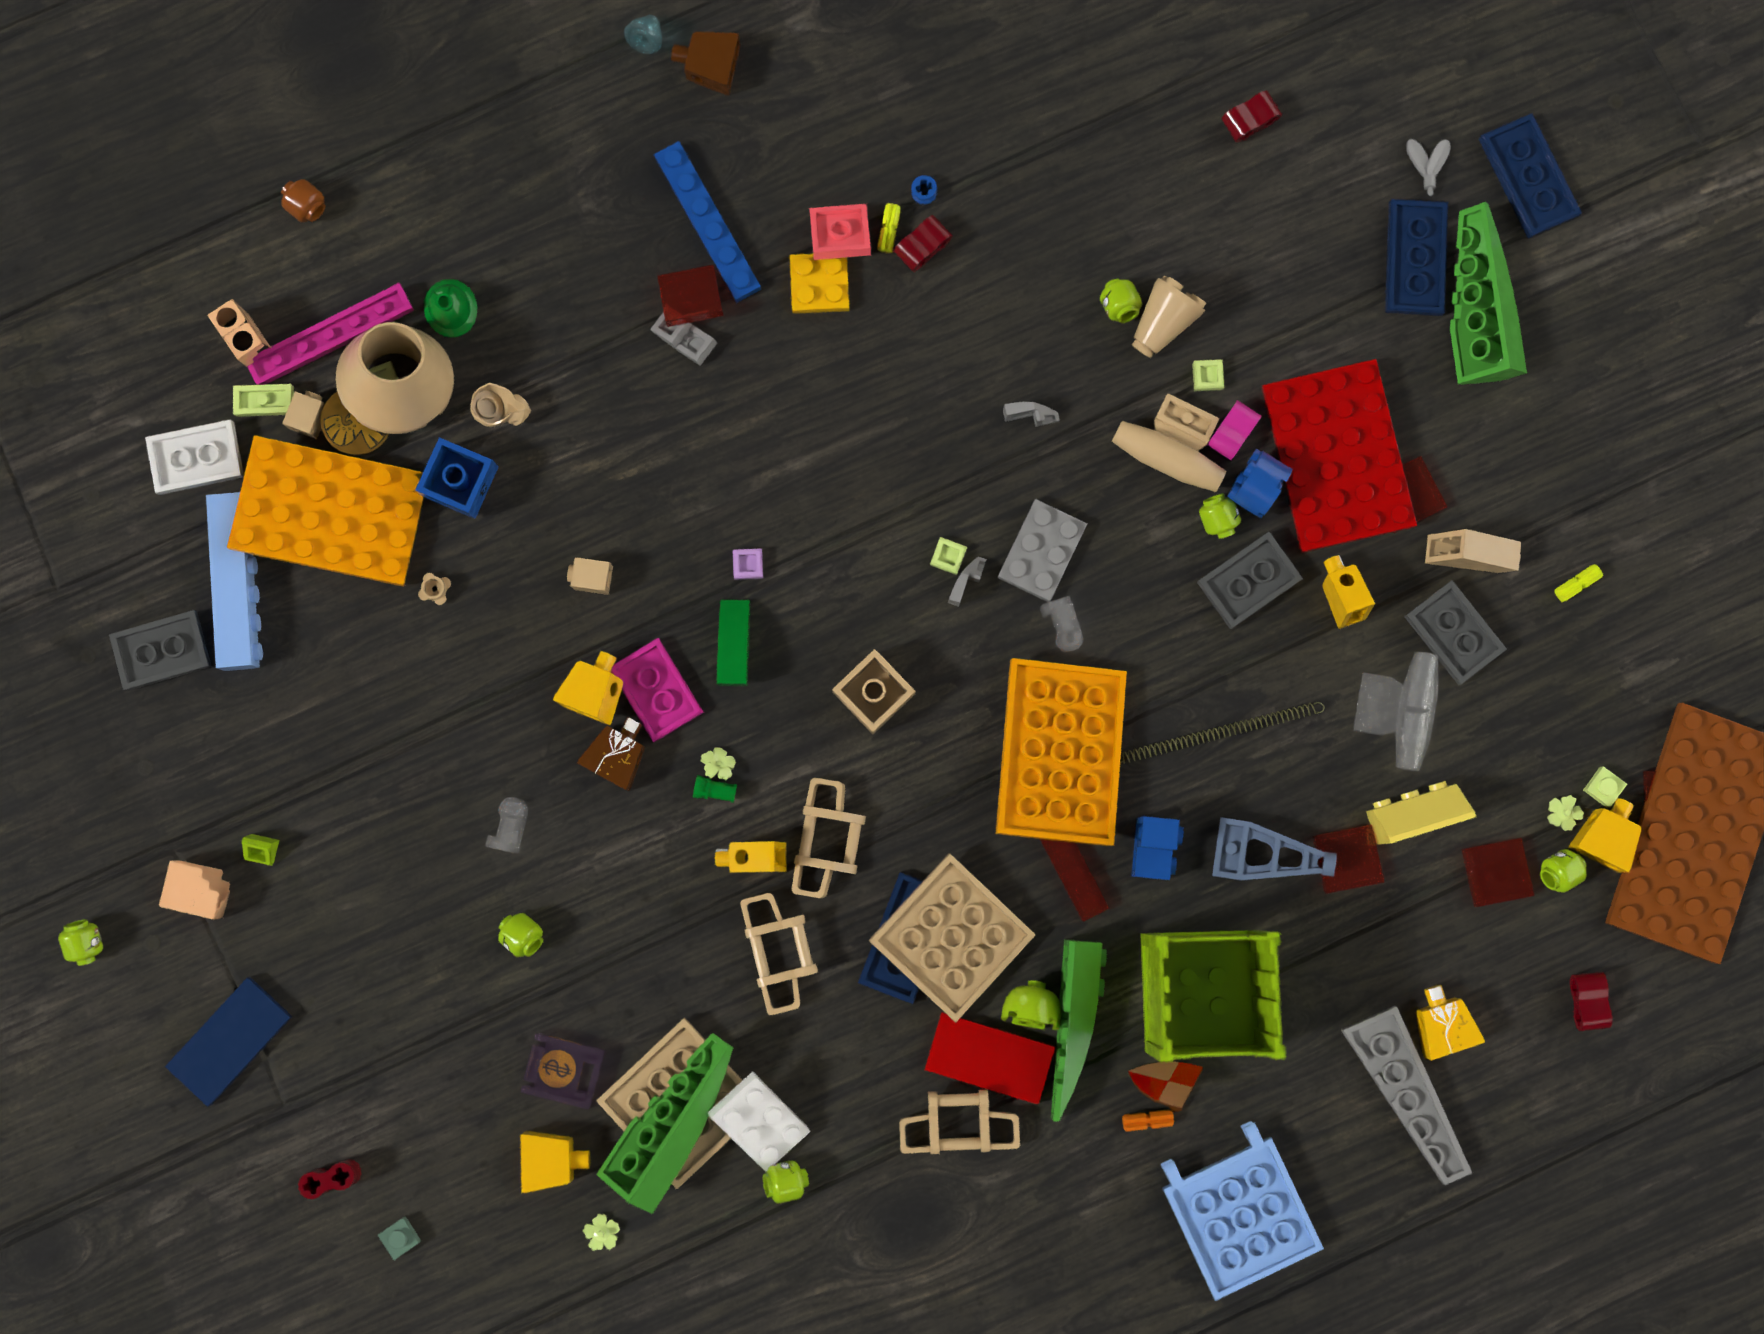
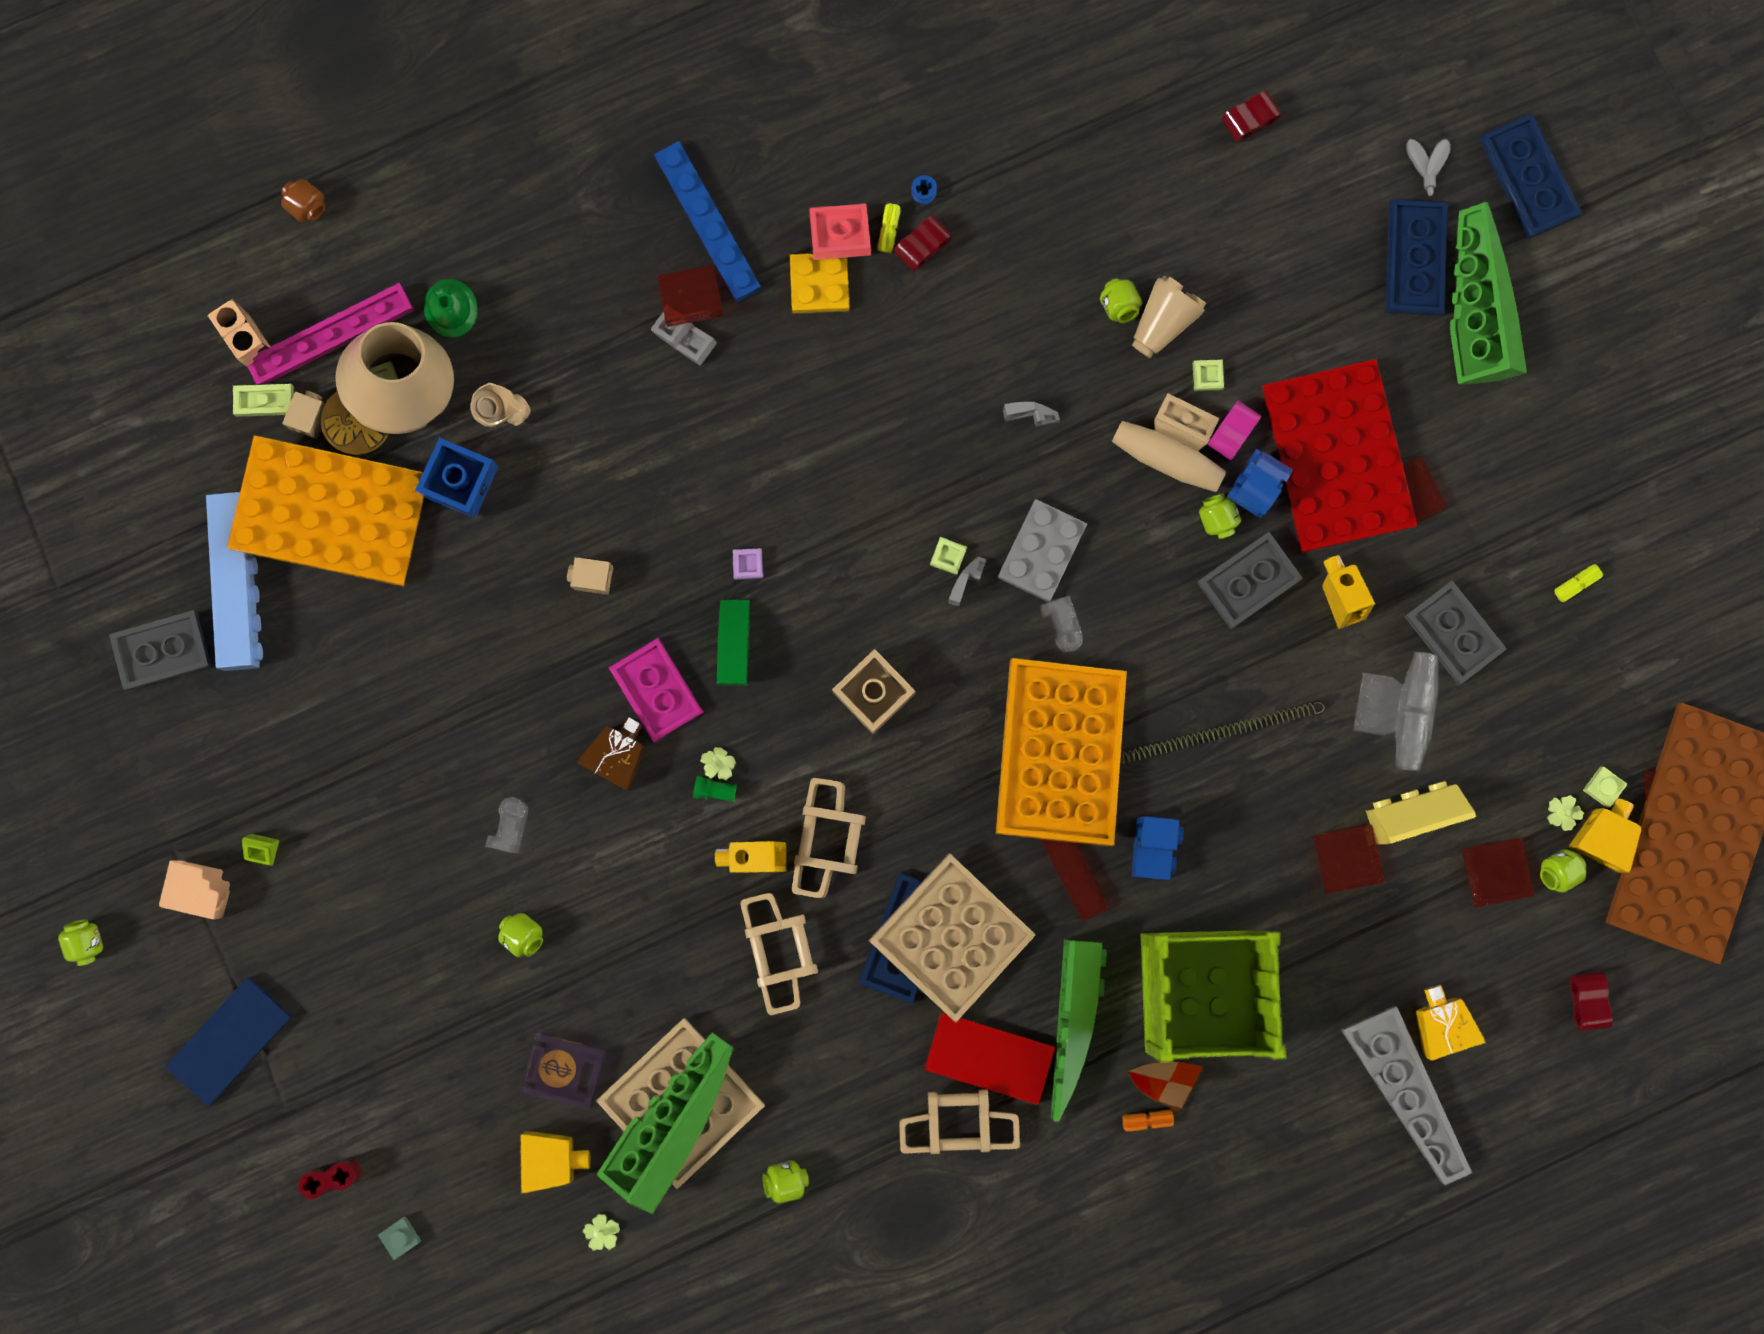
white plate [145,419,244,495] -> none
tan plate [418,573,451,605] -> none
yellow torso [553,651,623,726] -> none
clear light blue brick [624,15,663,55] -> none
reddish brown torso [671,32,741,95] -> none
white plate [708,1072,810,1172] -> none
lime cylinder [1001,981,1062,1030] -> none
light blue plate [1160,1121,1324,1301] -> none
sand blue plate [1212,817,1337,881] -> none
tan slope [1425,529,1521,573] -> none

